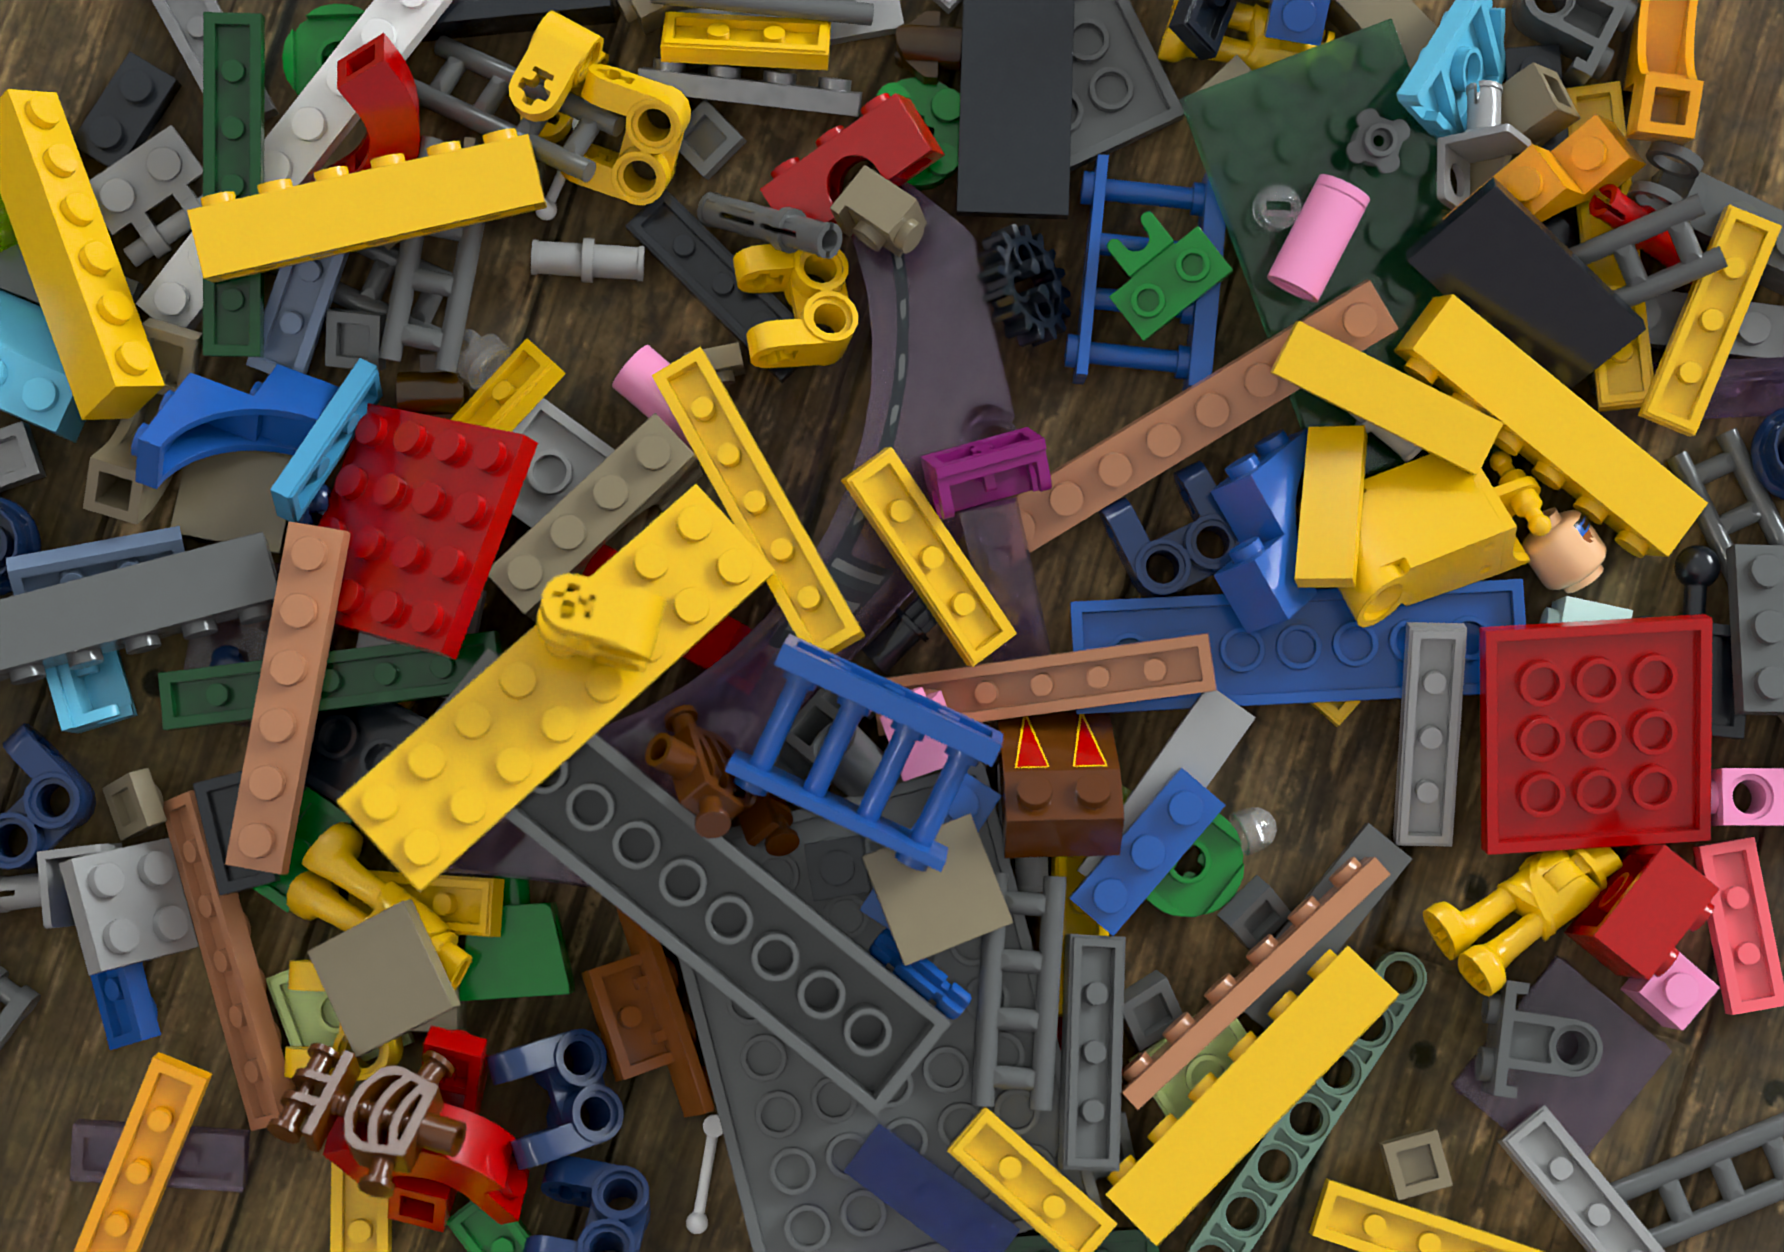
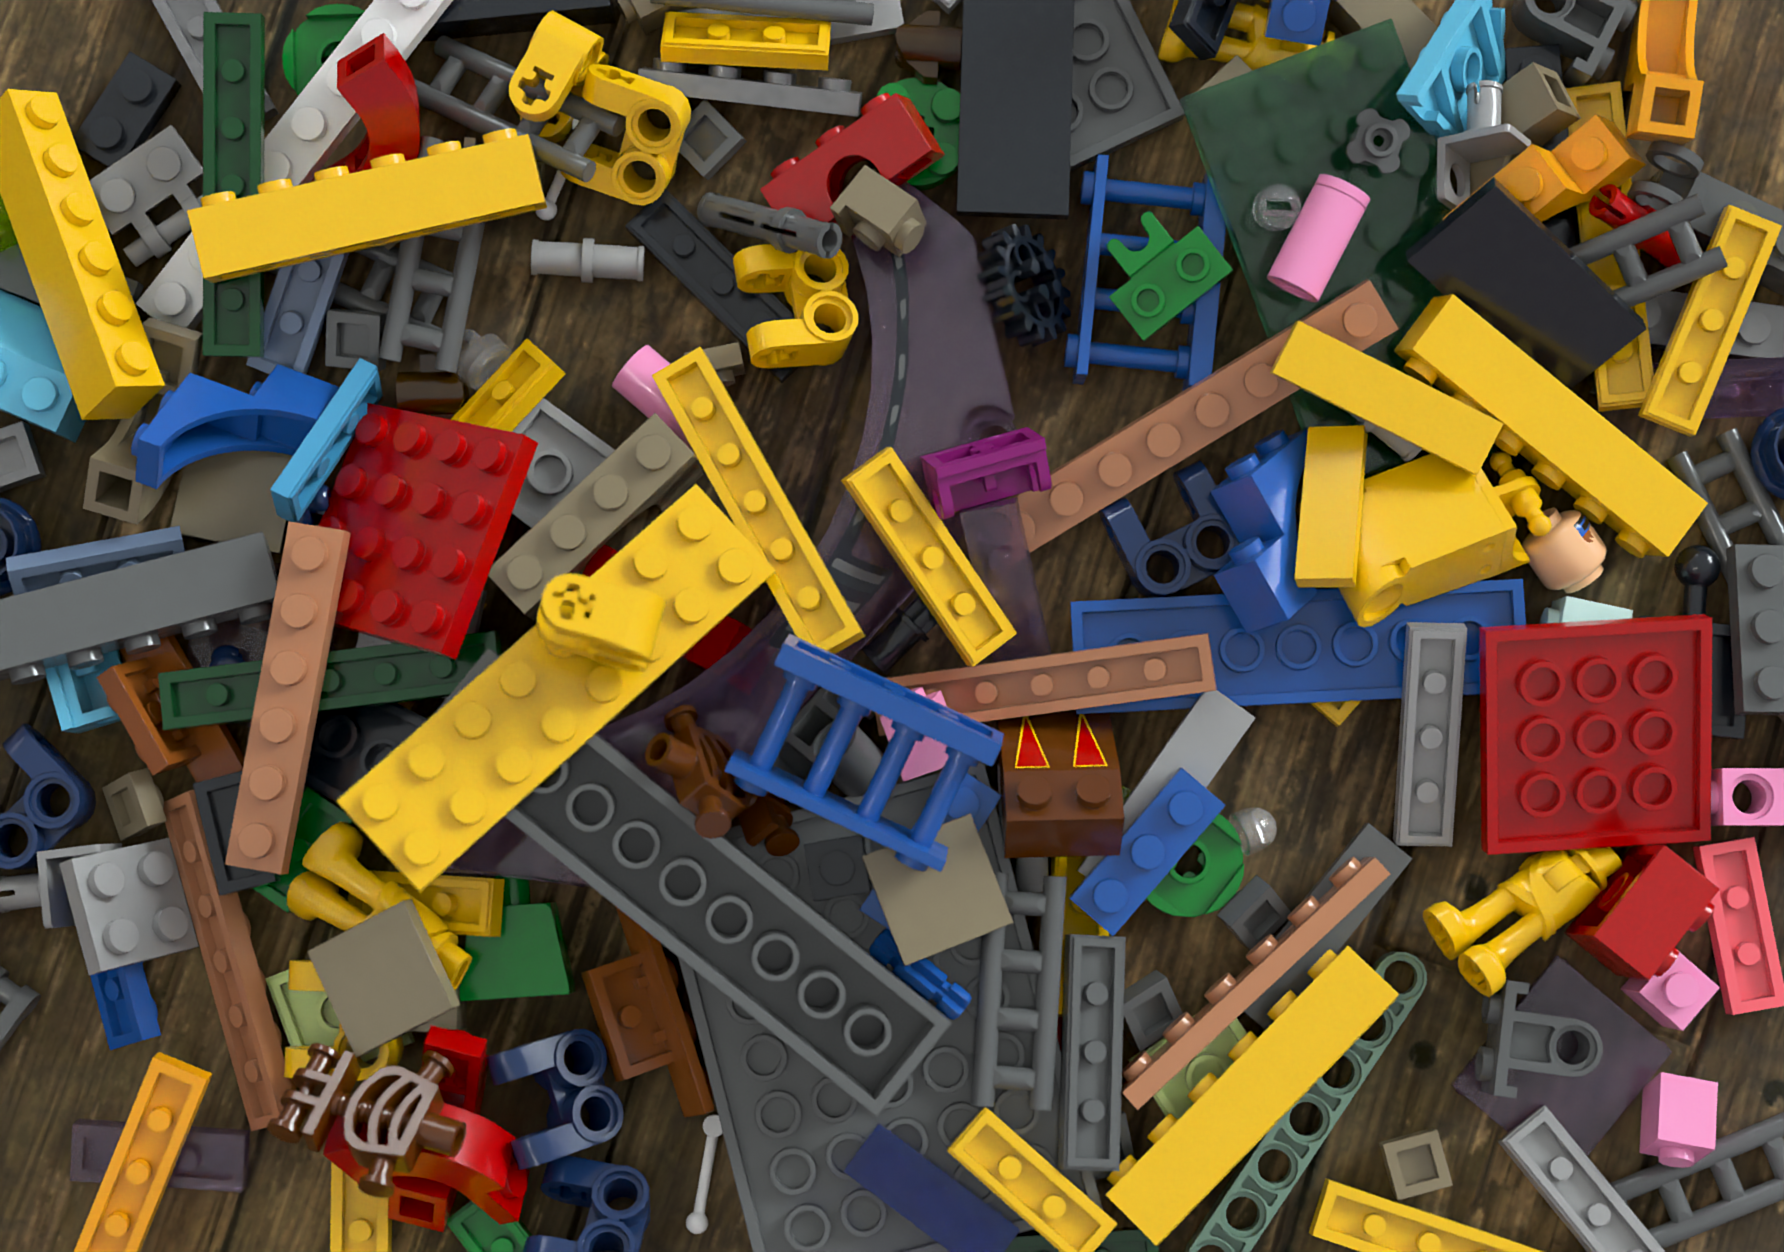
none -> dark orange bracket [96,635,245,783]
none -> bright pink brick [1639,1072,1718,1168]

